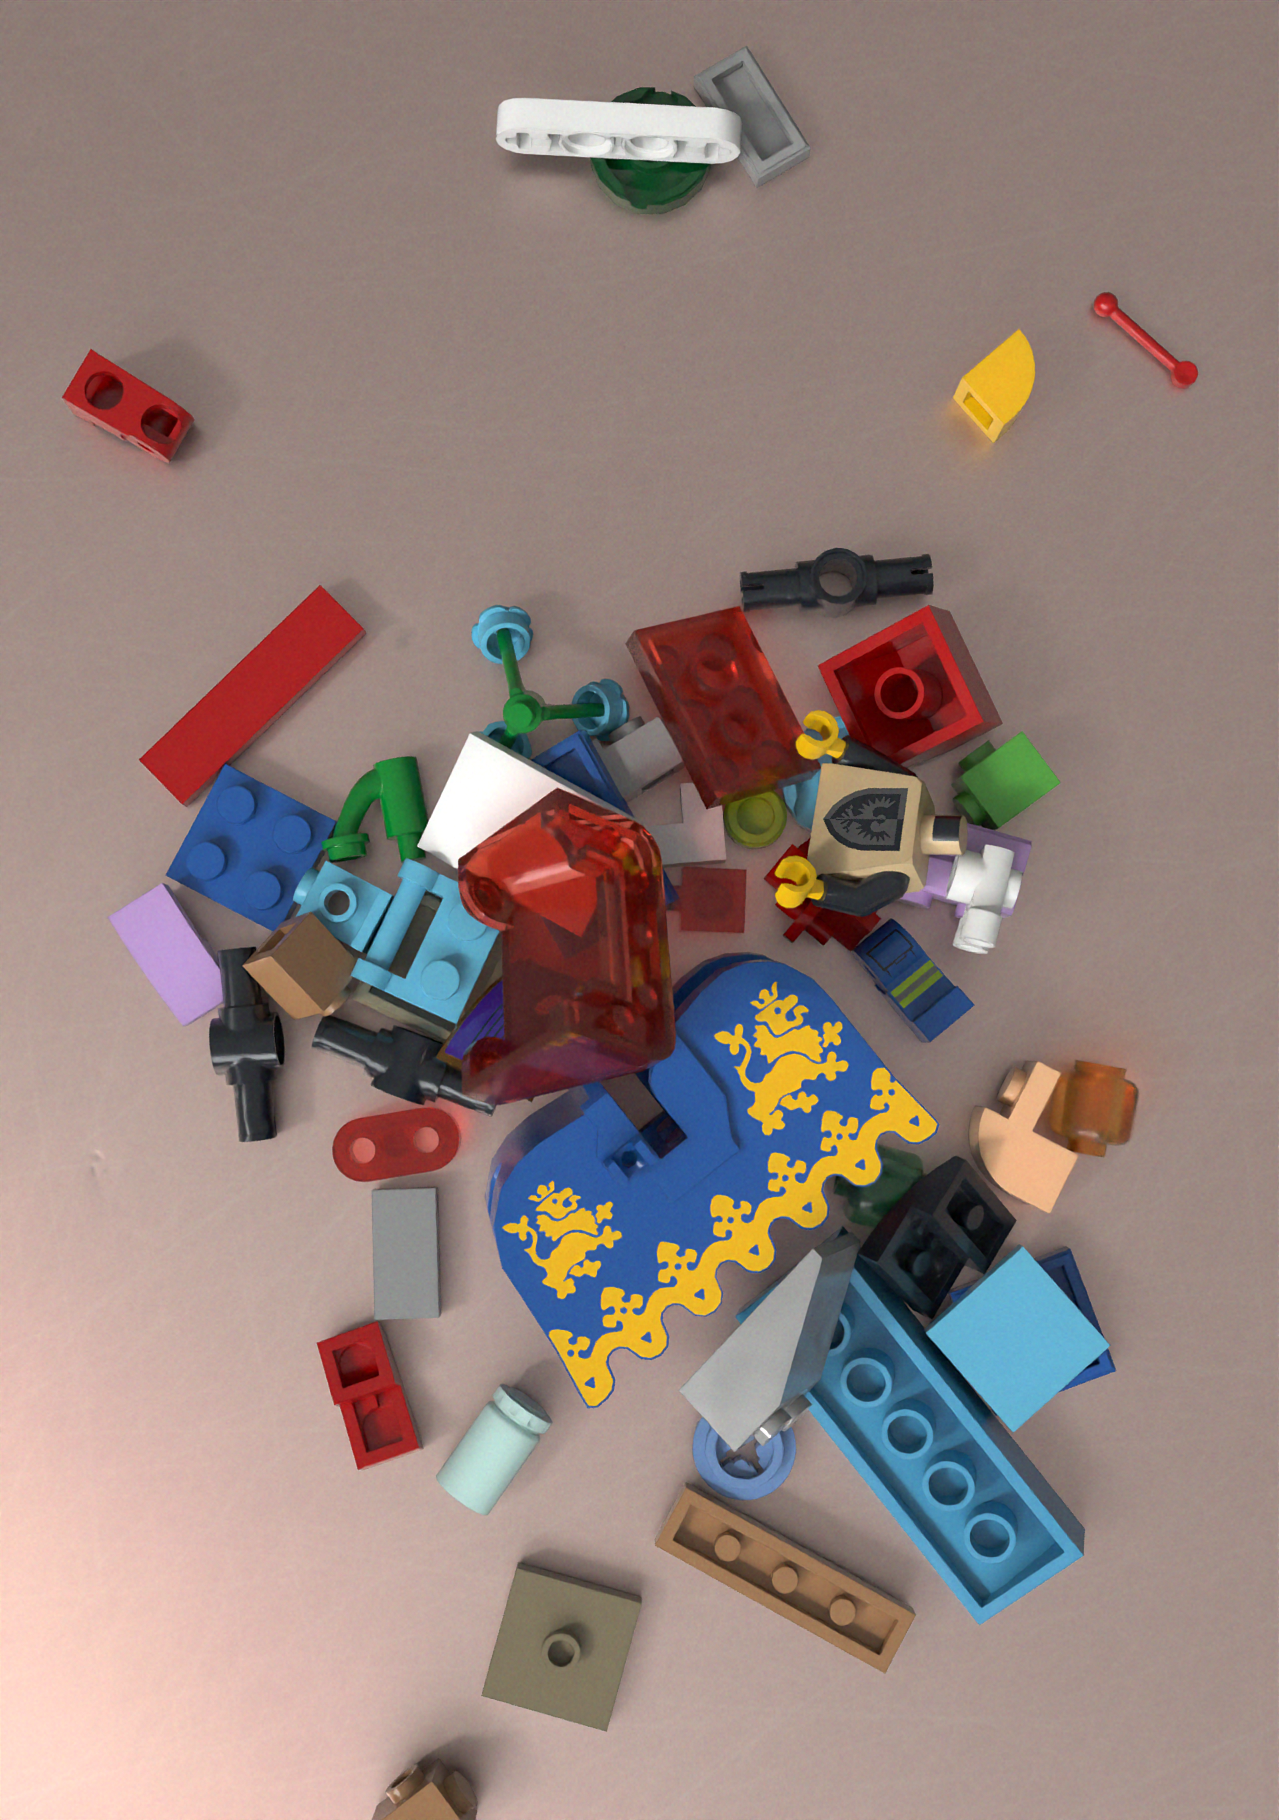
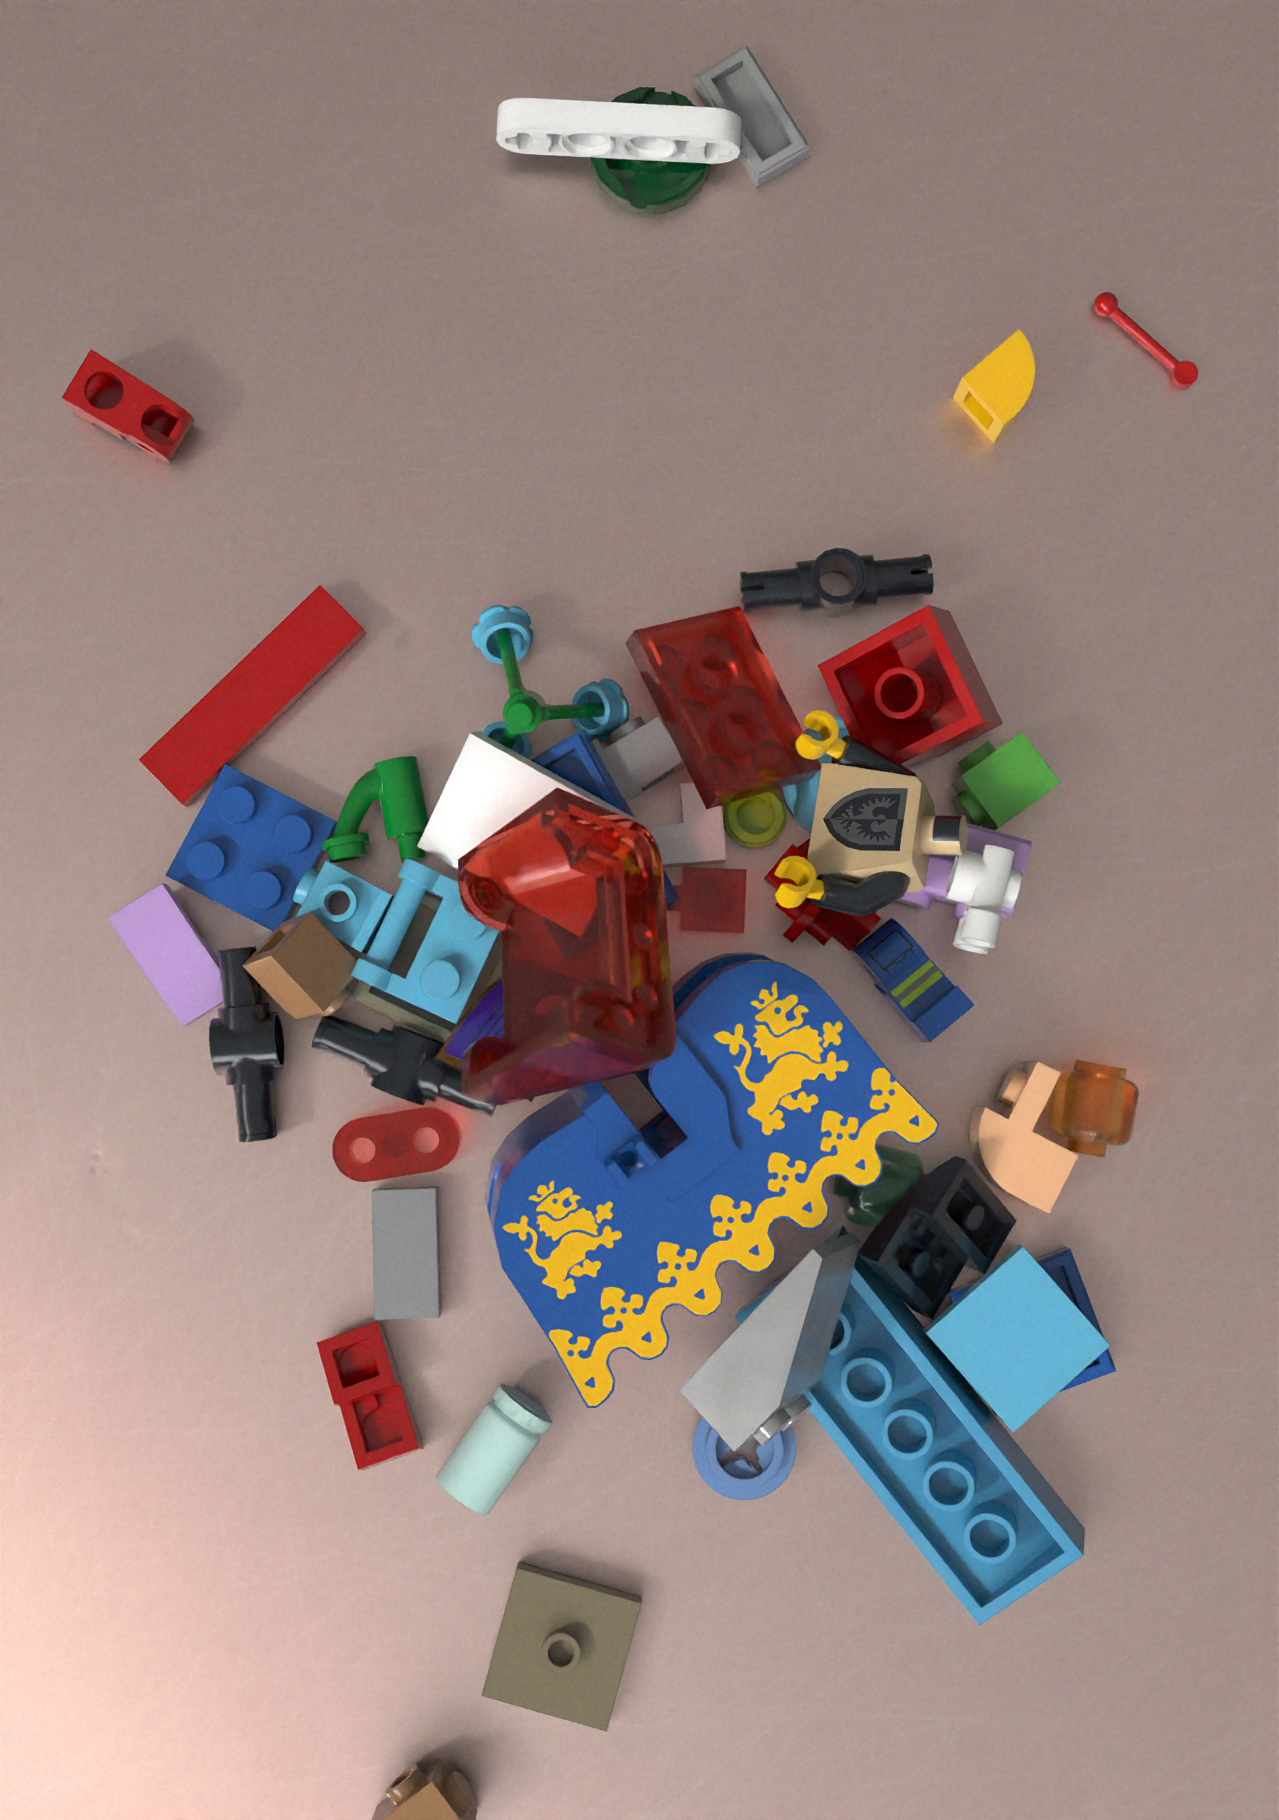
medium nougat plate [655,1482,916,1674] -> none

